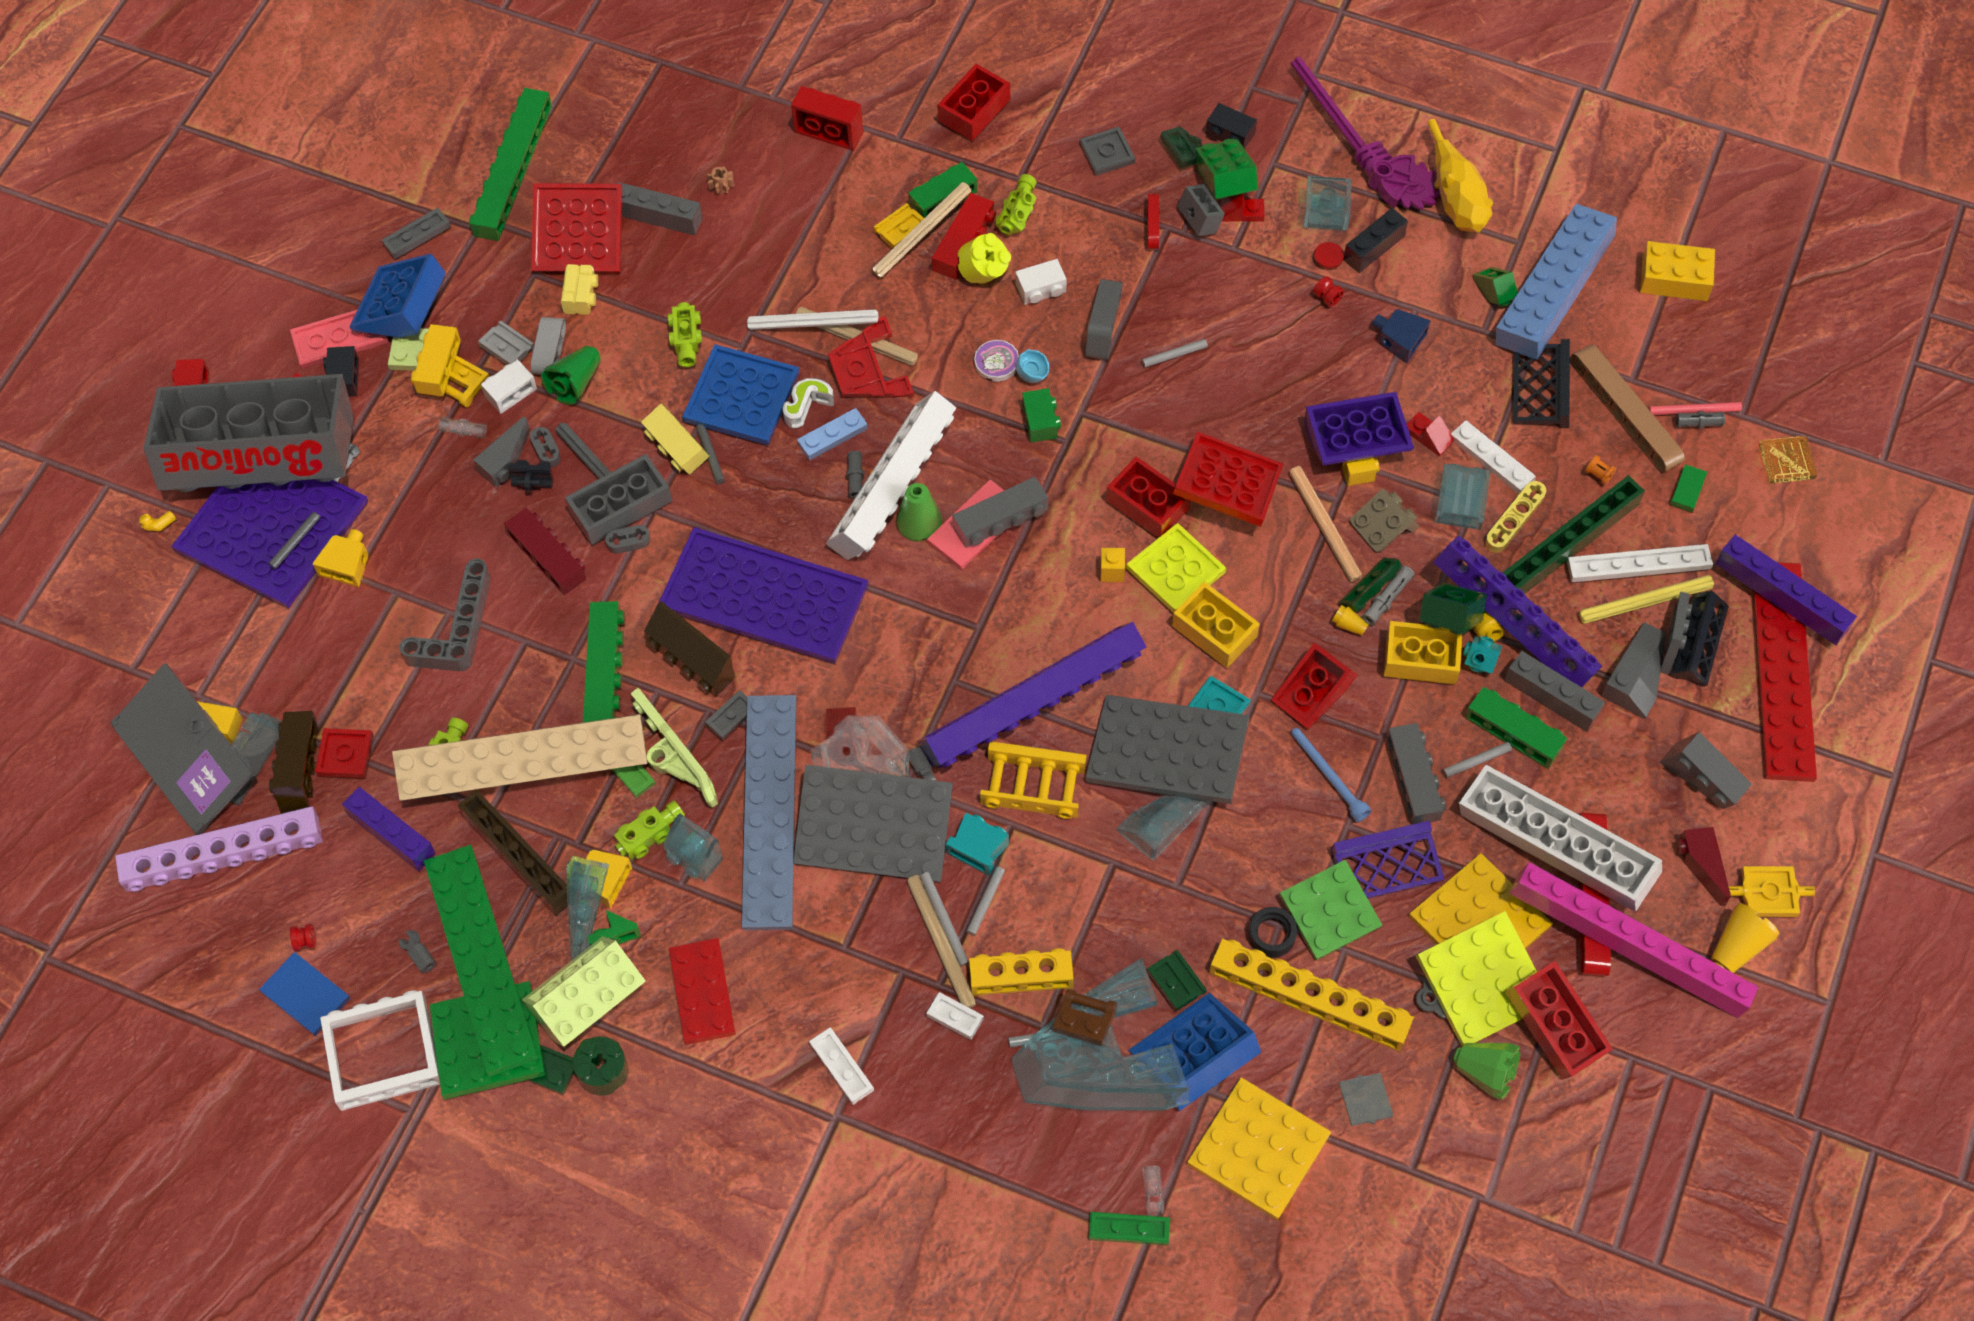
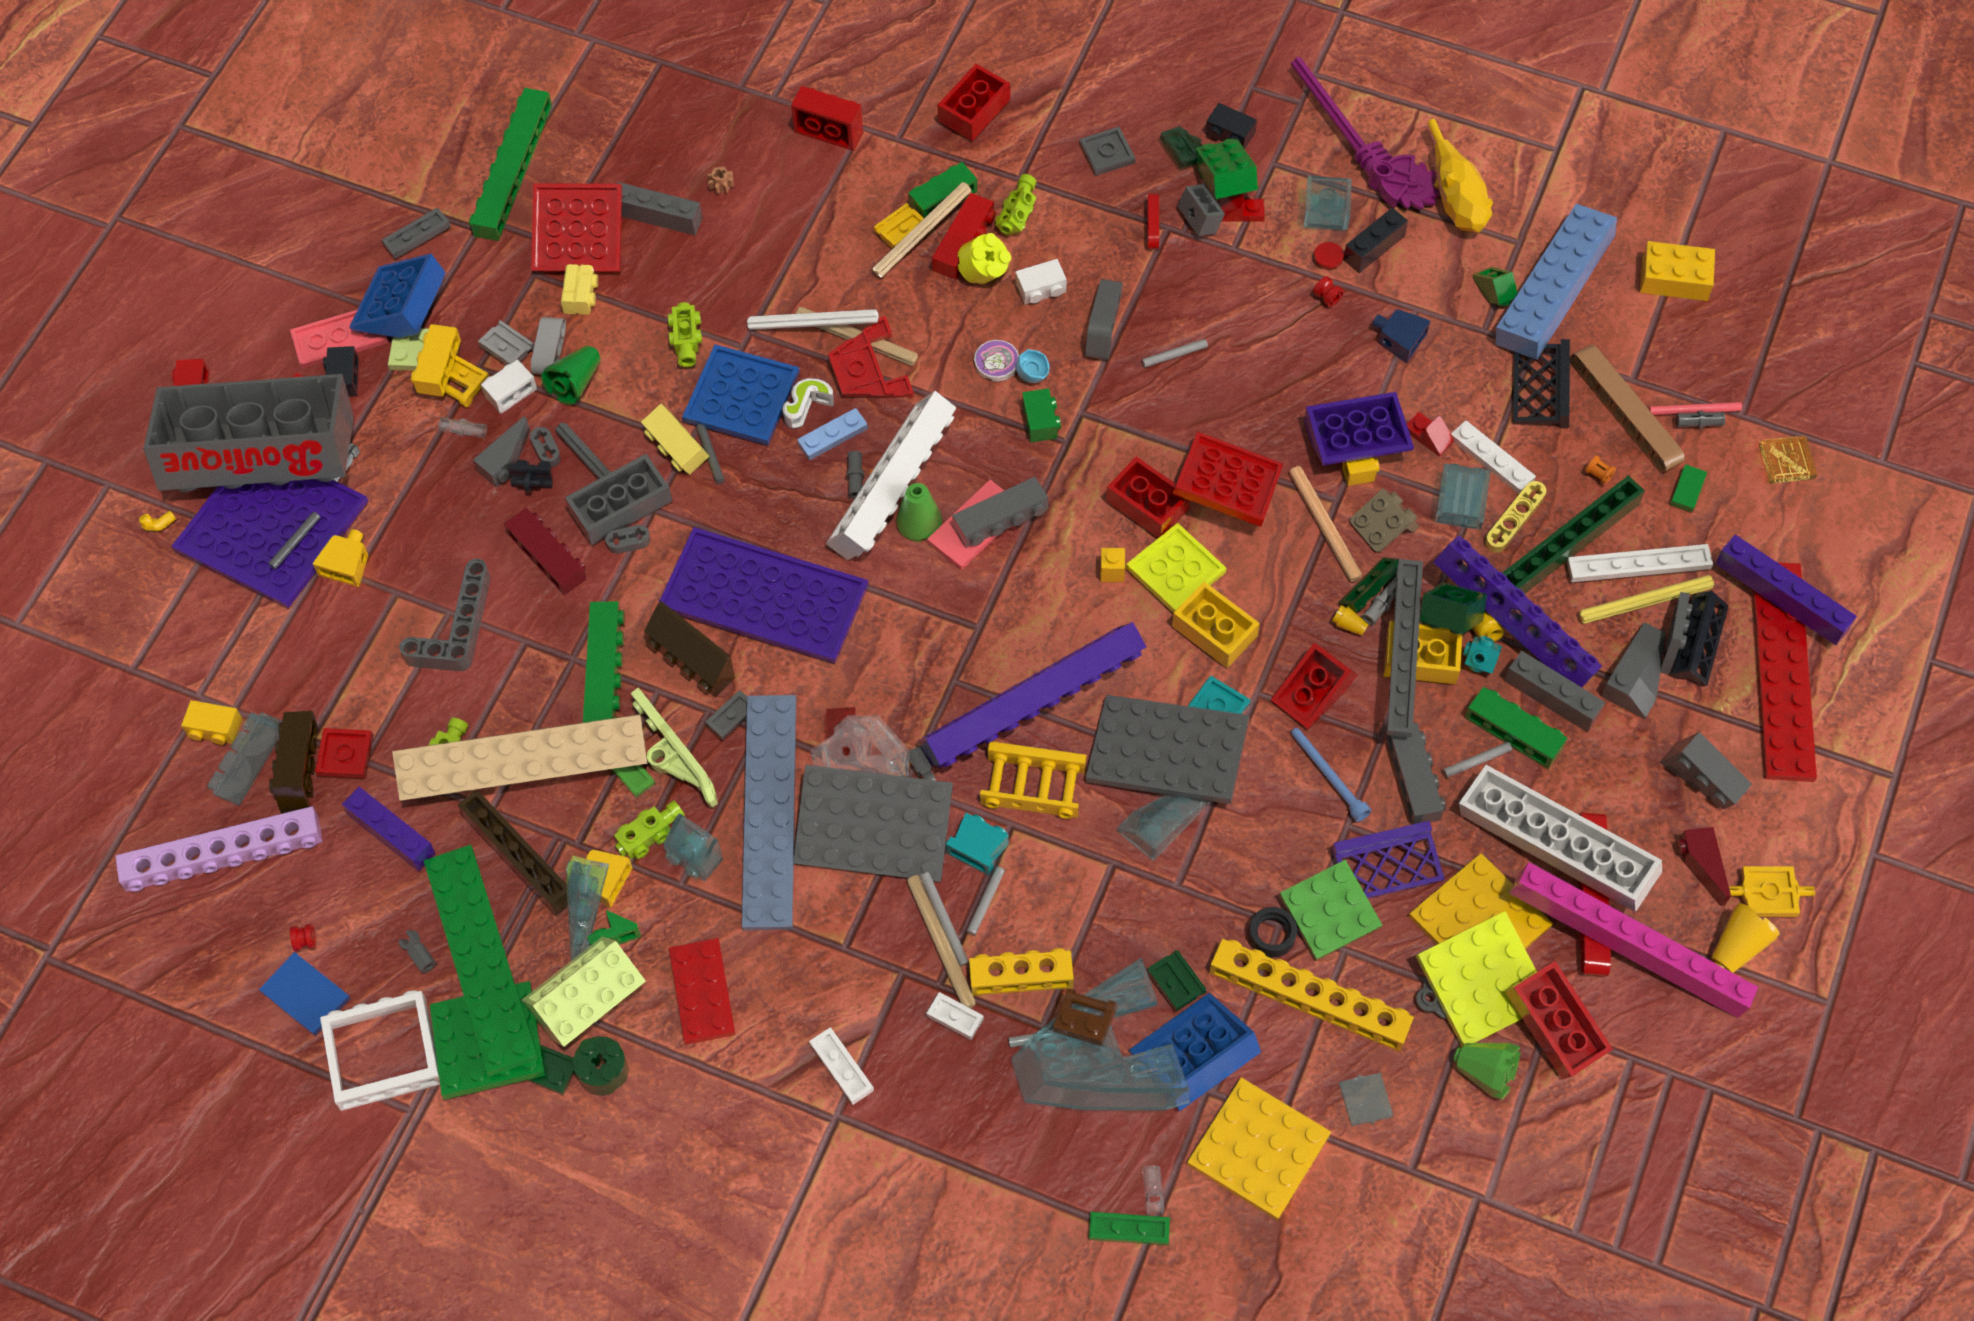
dark grey door [110,663,254,835] -> none
none -> dark grey plate [1386,559,1423,737]

